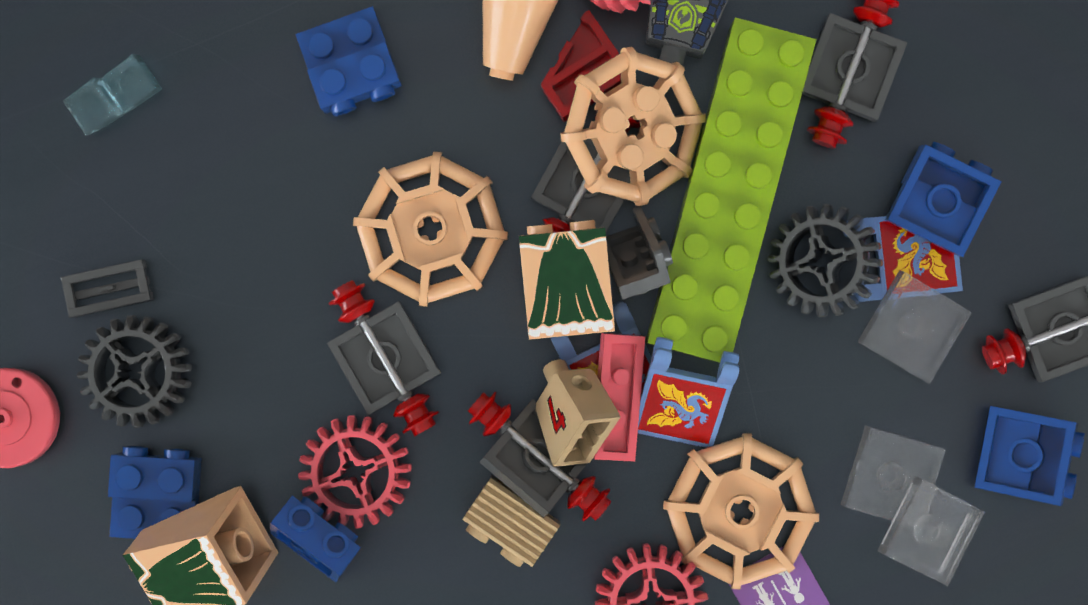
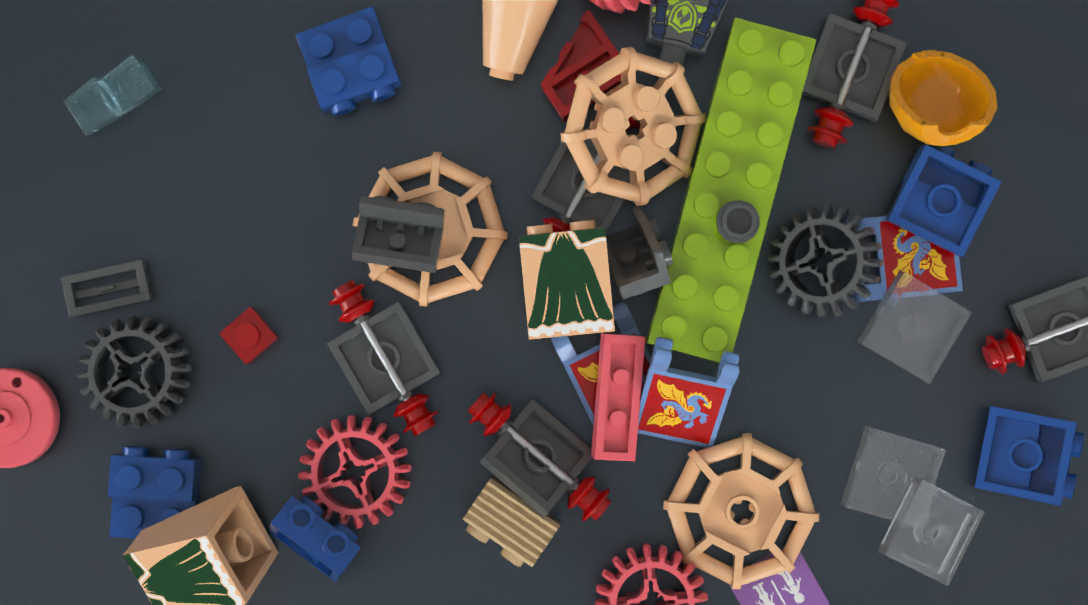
tan torso [536,359,620,467] -> none
none -> red plate [219,306,280,365]
none -> dark grey bracket [352,196,445,273]
none -> dark grey plate [716,200,760,243]
none -> light orange cylinder [889,50,998,147]

